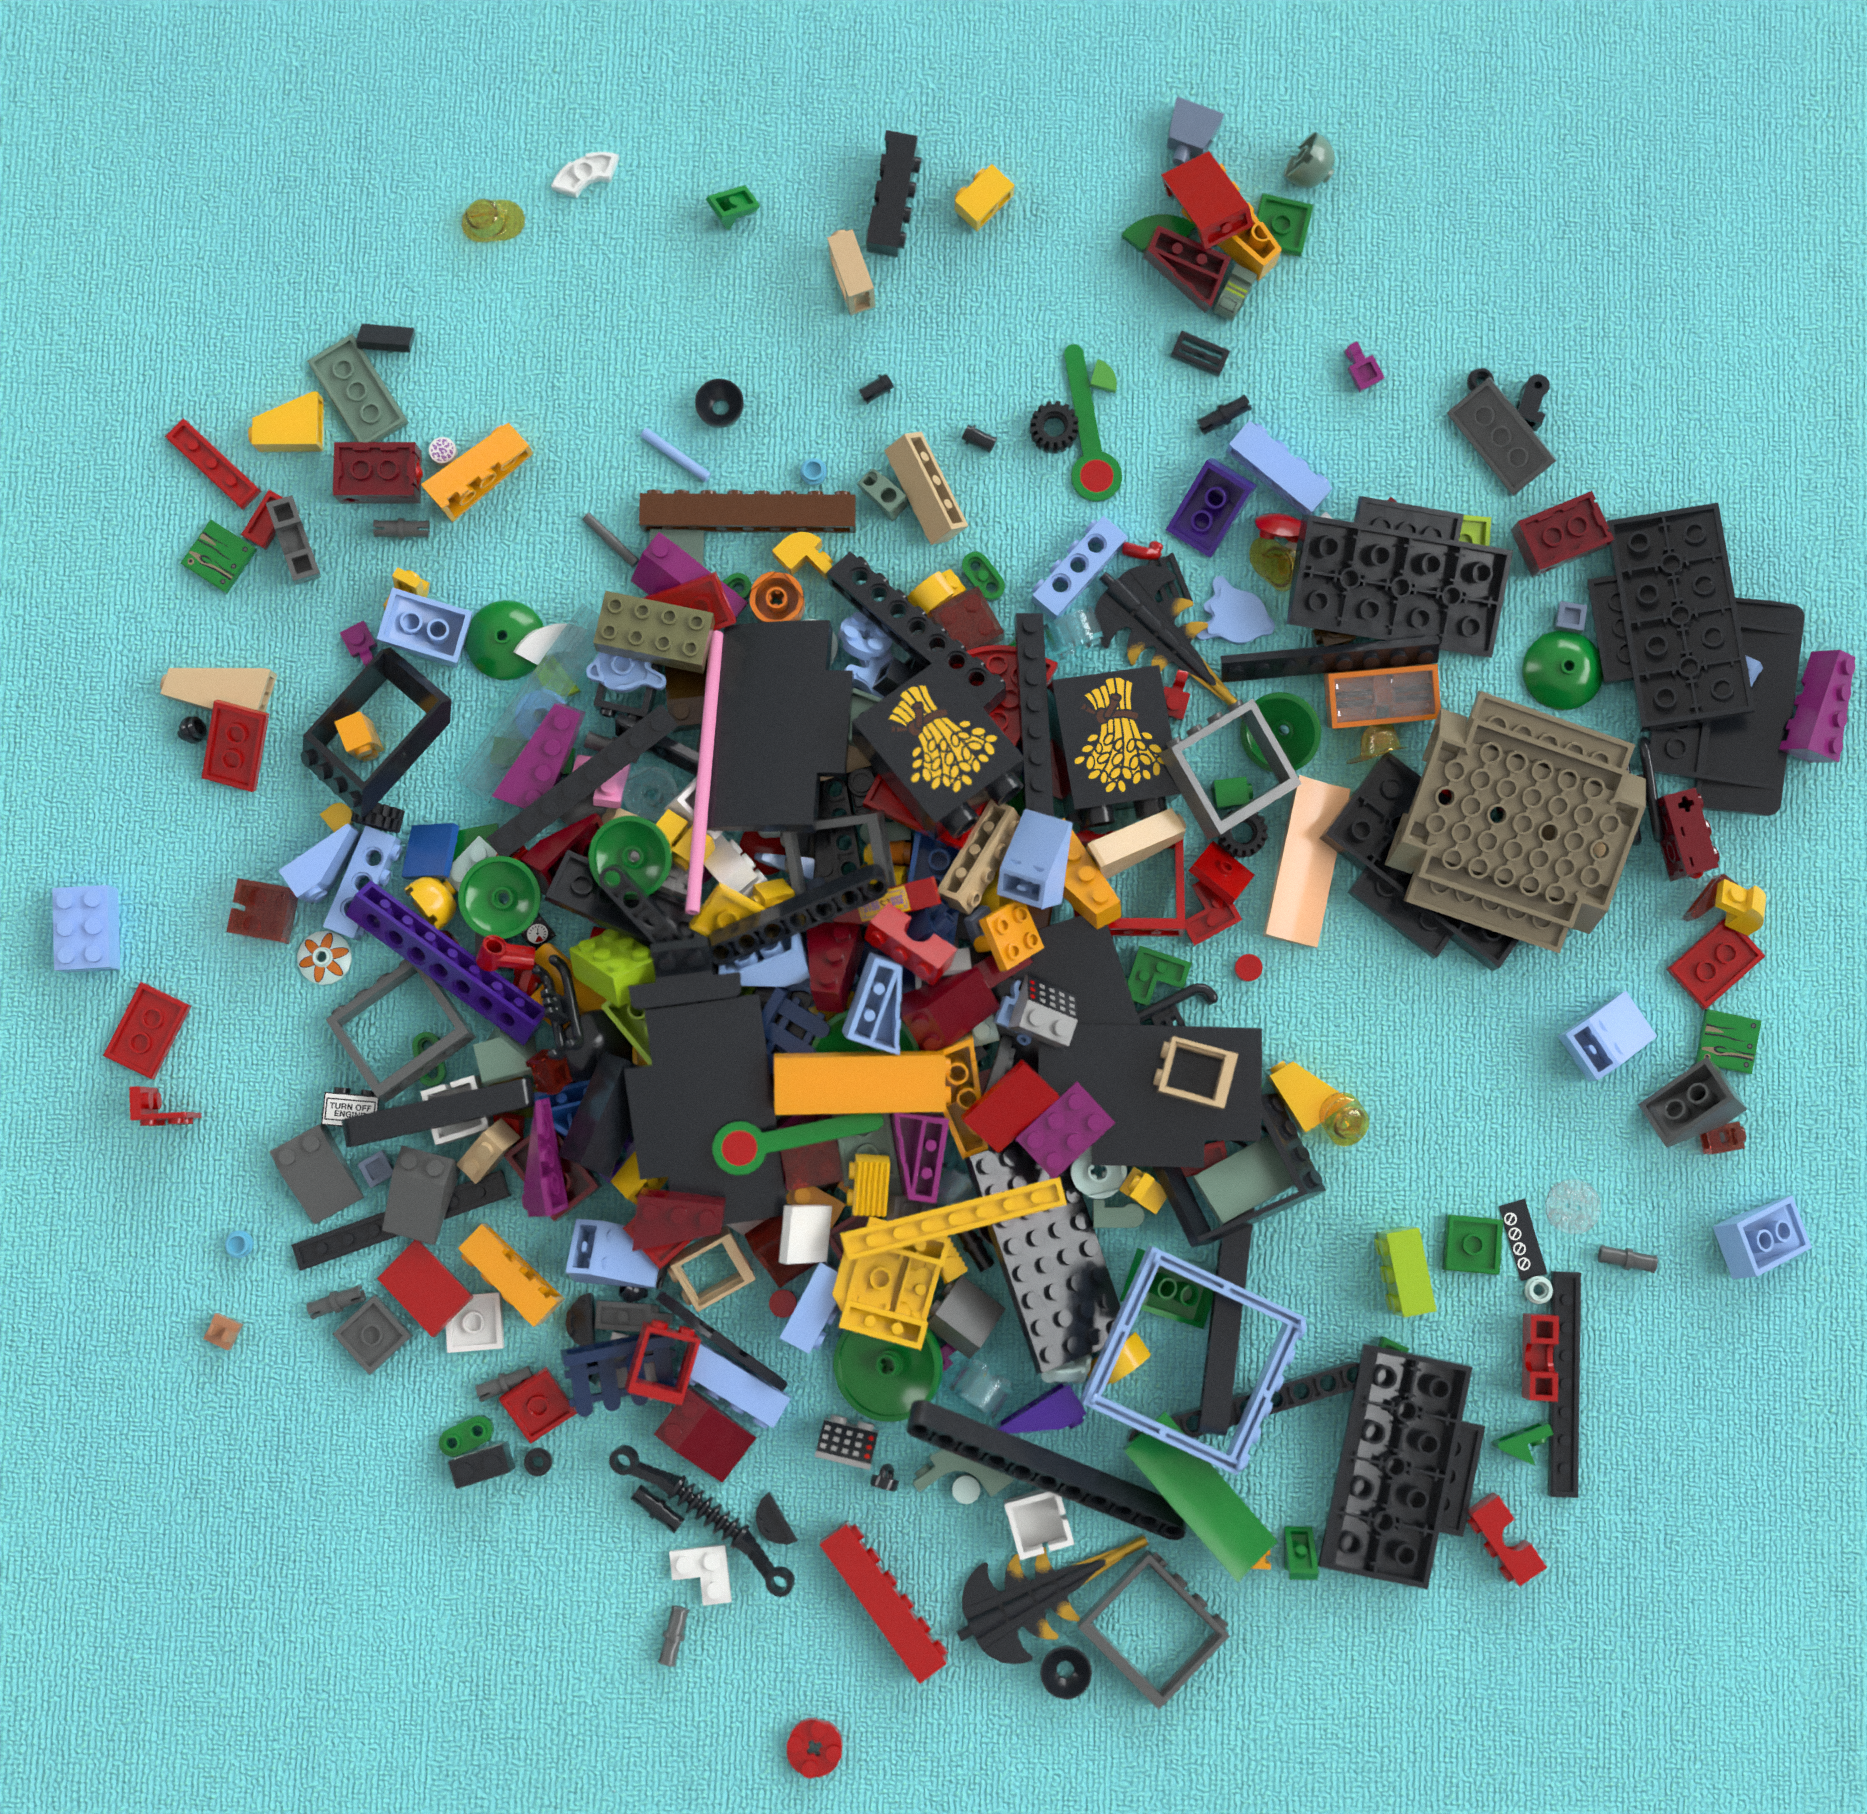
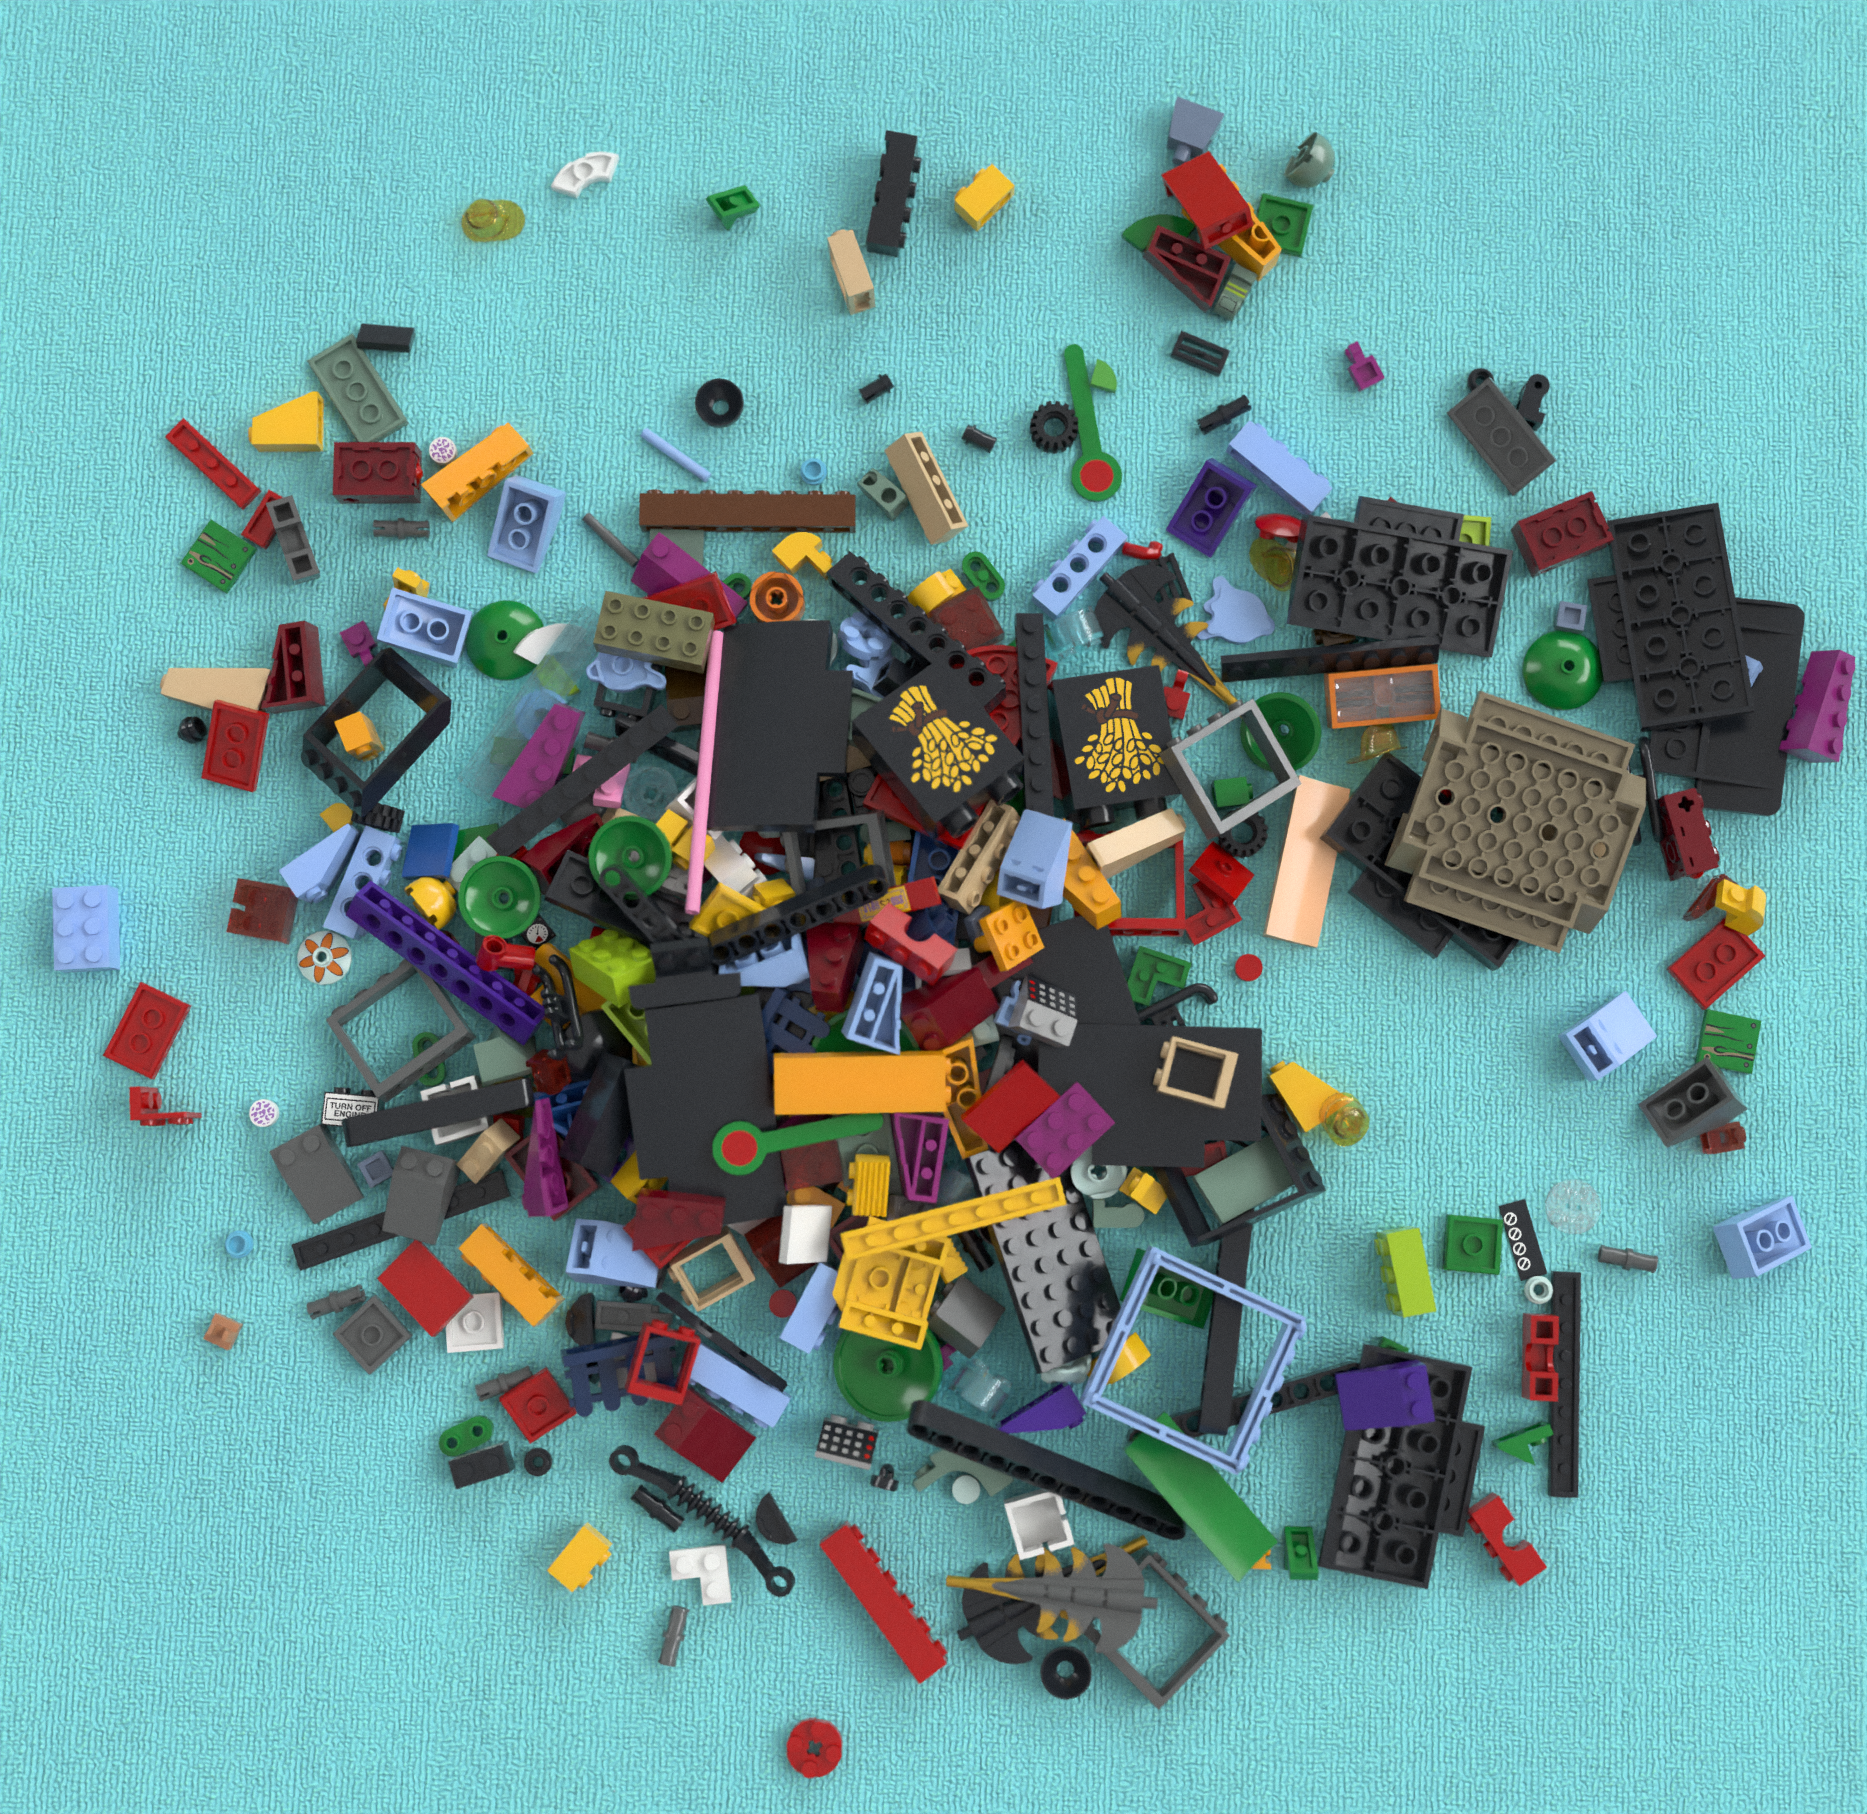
none -> white tile [249,1099,279,1127]
none -> dark red wedge [261,621,326,714]
none -> light blue slope [487,475,566,574]
none -> yellow brick [547,1522,613,1593]
none -> dark grey animal [946,1543,1158,1653]
none -> dark purple slope [1335,1360,1435,1431]

